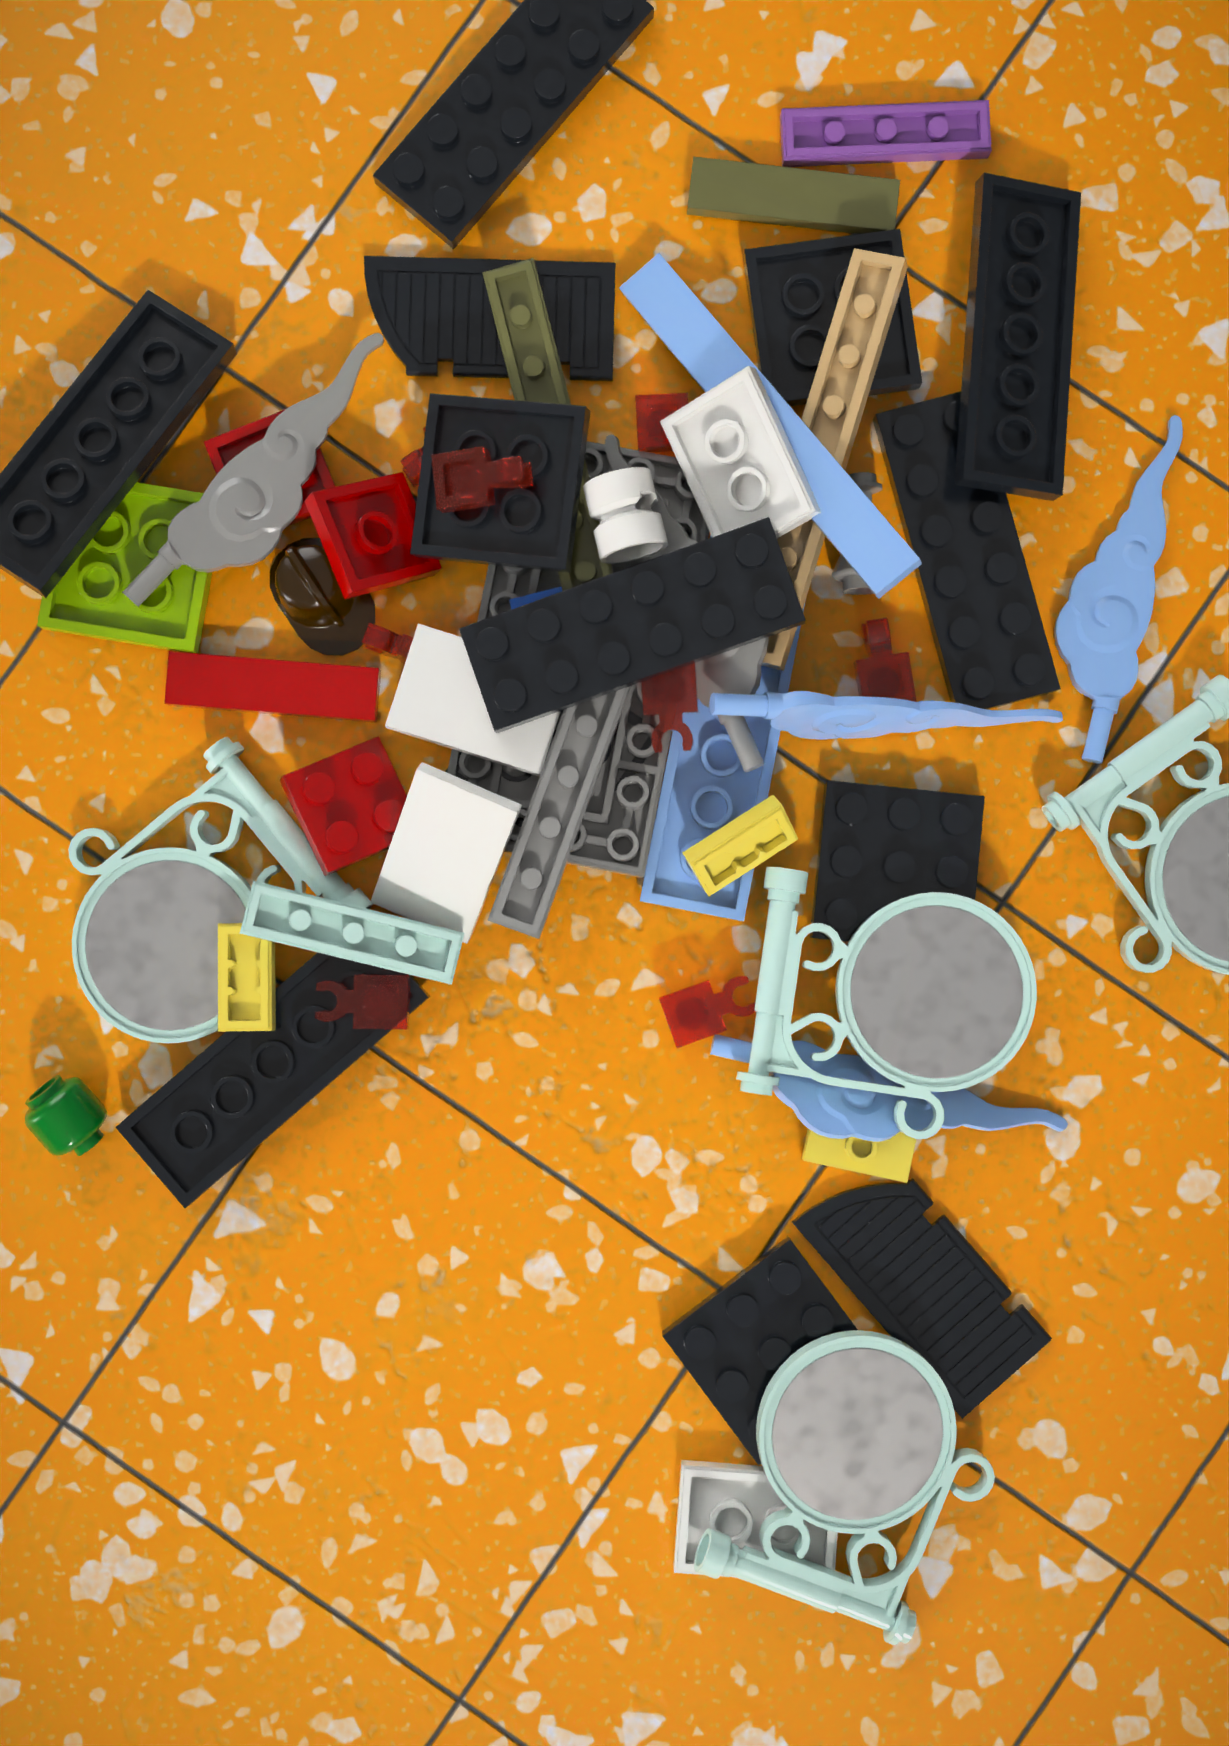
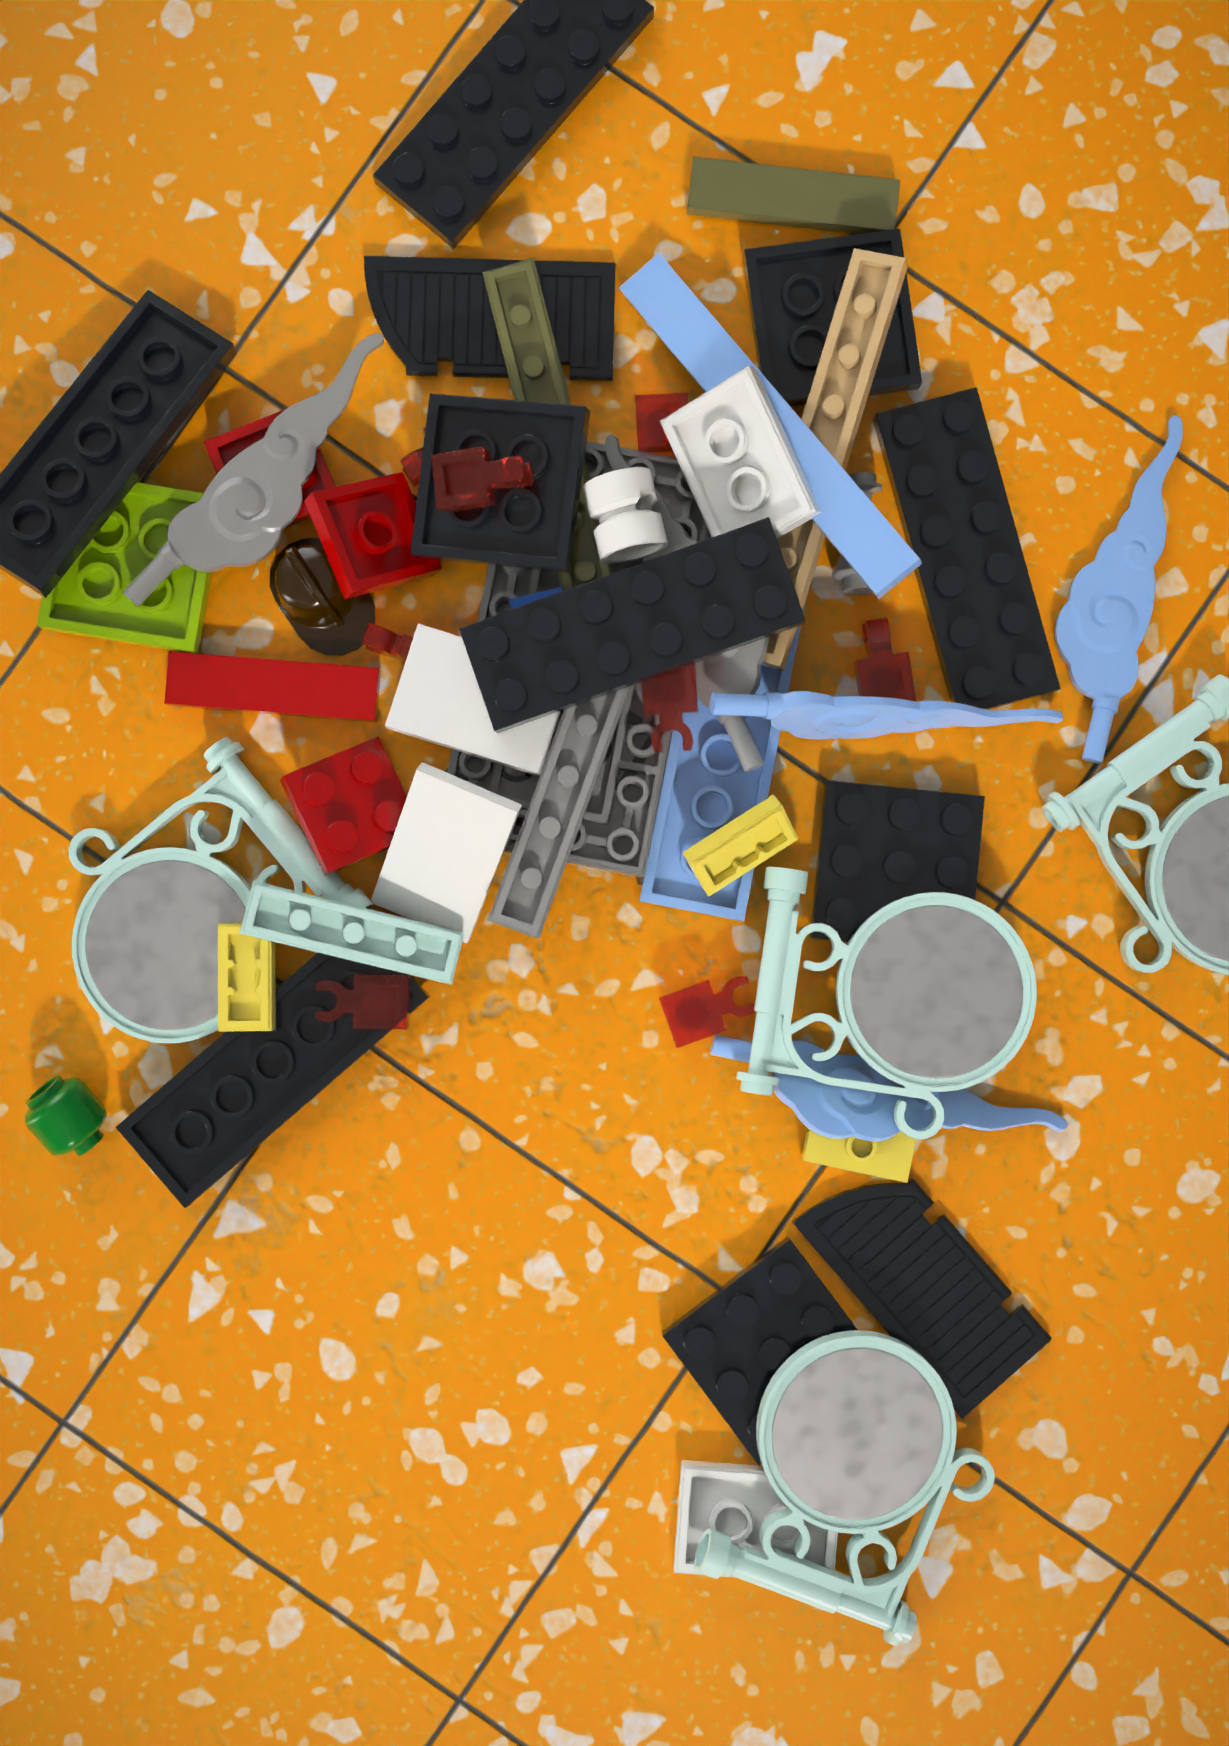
medium lavender tile [780,100,992,167] -> none
black plate [955,173,1081,501] -> none

